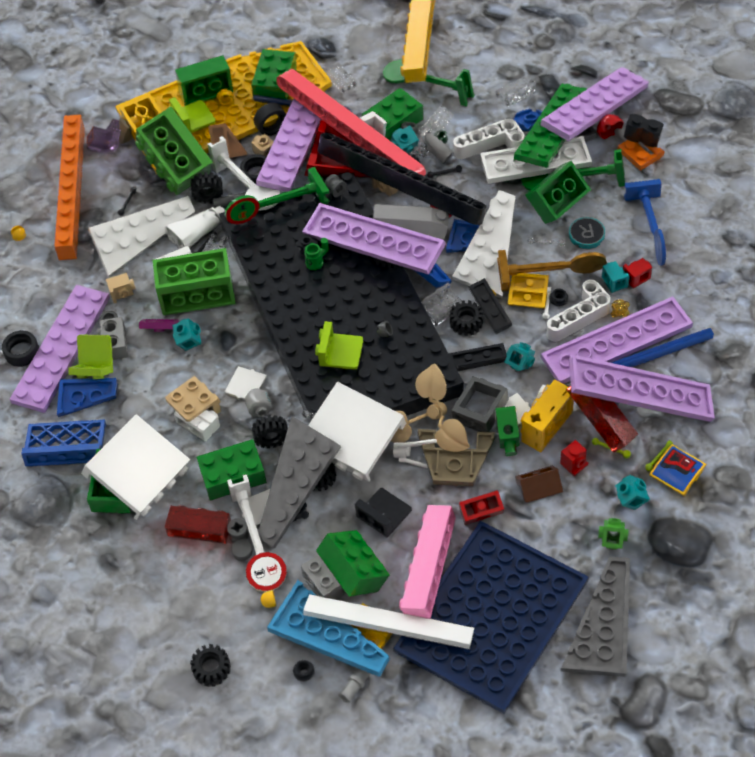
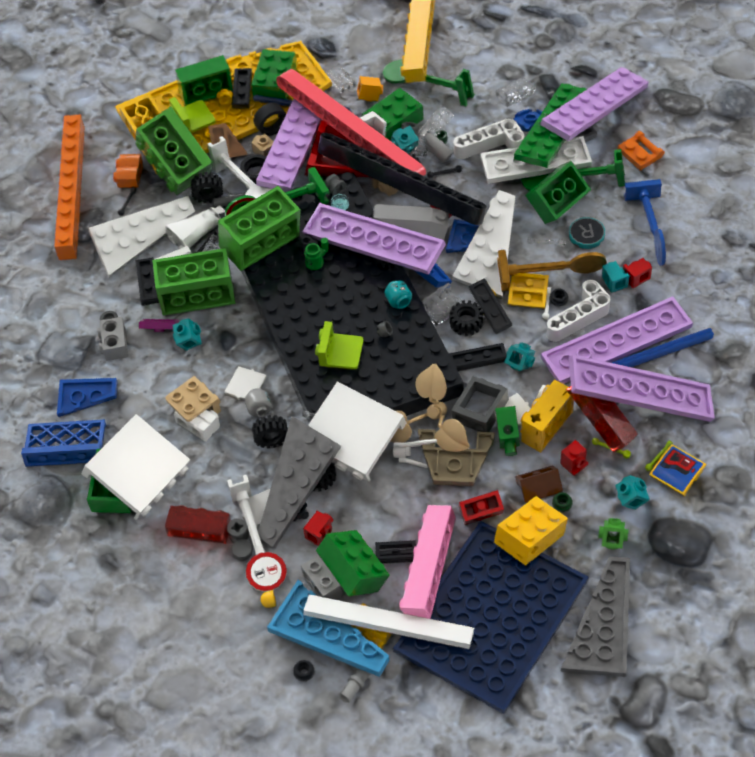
black tyre [1,330,39,367] -> none
lavender plate [10,285,110,413] -> none
yellow hinge [11,225,26,241] -> none
lime bracket [68,334,113,379] -> none
clear purple brick [87,119,121,153] -> none
tan brick [106,273,136,303] -> none
dark tan slope [114,118,133,144] -> none
black tyre [190,644,231,687] -> none
green brick [196,439,267,501] -> none
black bracket [355,487,412,538] -> none
red hair [596,114,624,139] -> none
clear yellow plate [611,299,630,318] -> none
black brick [623,114,664,147] -> none
none -> orange brick [113,154,143,188]
none -> black tile [135,257,159,306]
none -> bright green brick [218,186,301,271]
none -> black tile [232,68,252,109]
none -> red brick [303,510,334,546]
none -> clear light blue tile [331,194,349,210]
none -> light orange brick [357,76,383,102]
none -> black tile [375,540,416,564]
none -> teal head [384,280,412,309]
none -> yellow piece [494,496,568,565]
none -> dark green plate [552,492,573,512]

